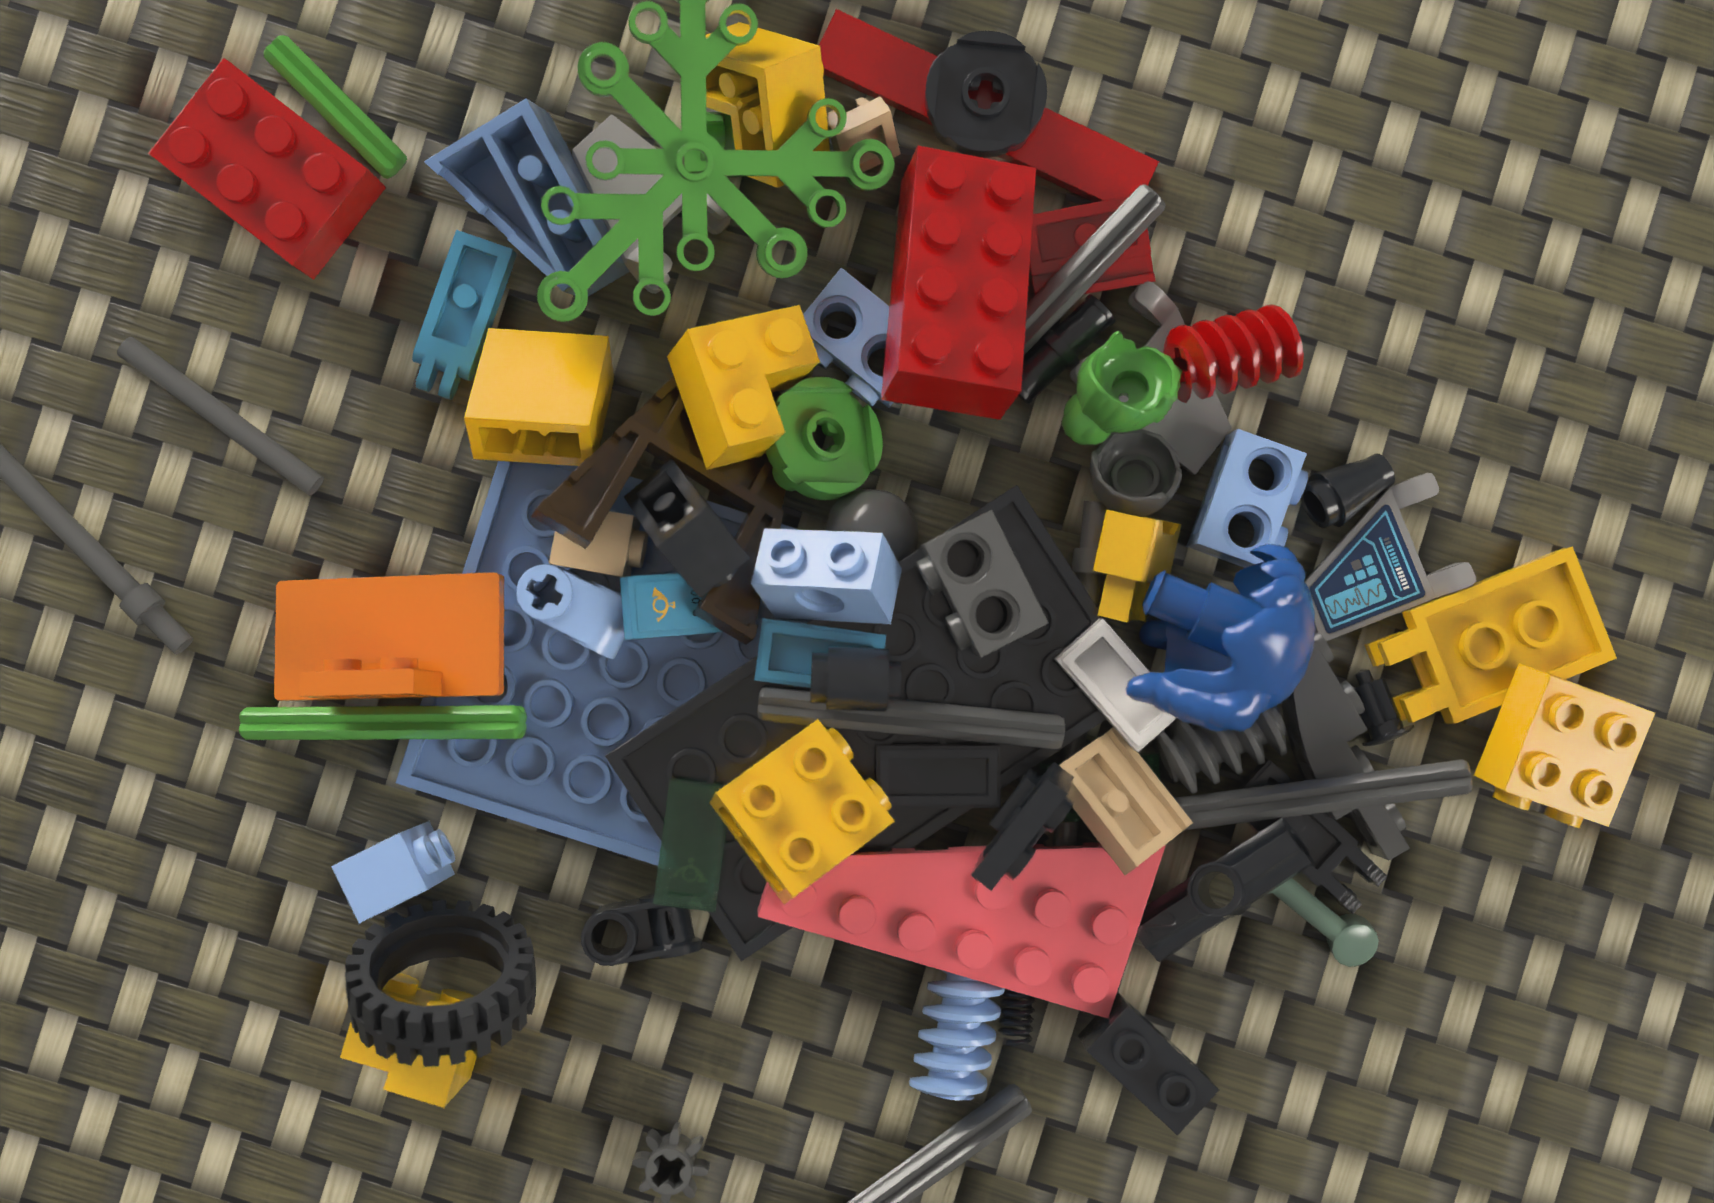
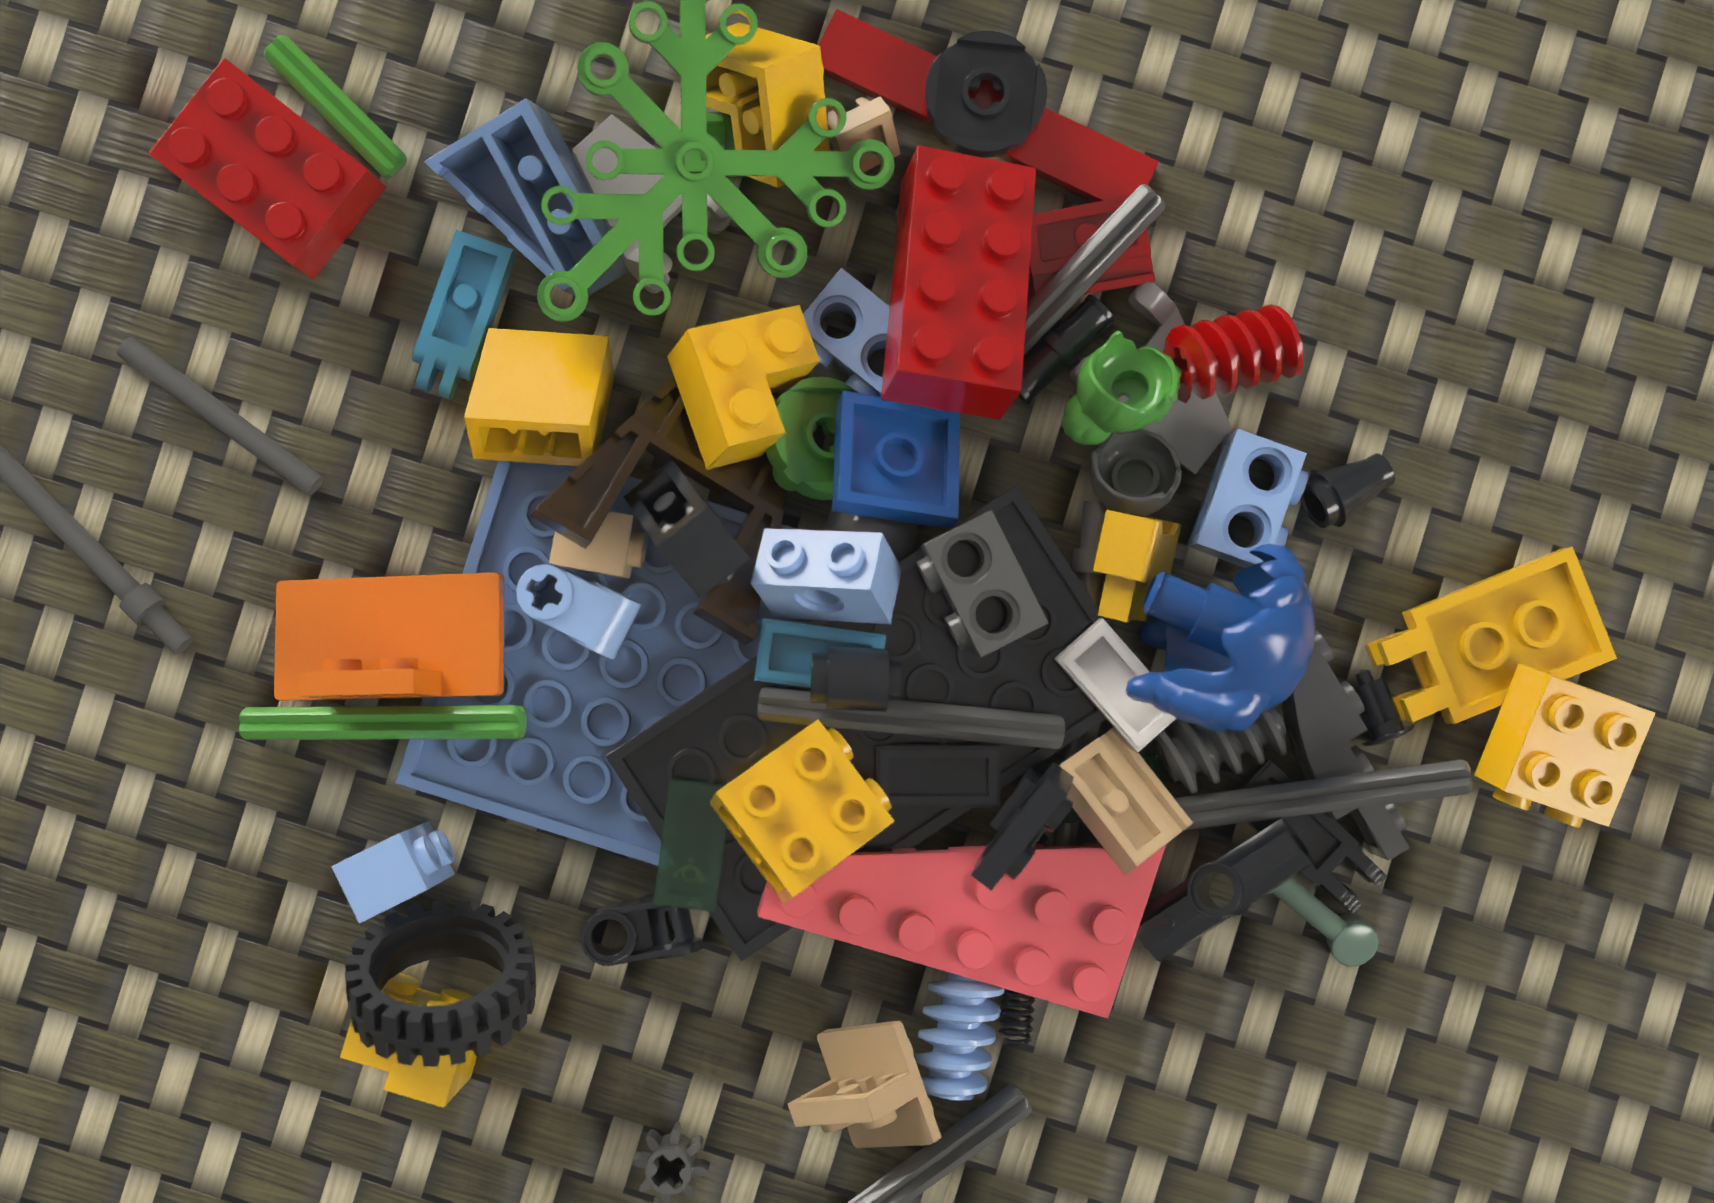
dark azure tile [620,573,723,640] -> none
black brick [1078,992,1219,1136] -> none
flag [1304,473,1476,641] -> none
none -> tan bracket [788,1021,941,1148]
none -> blue plate [832,391,960,529]

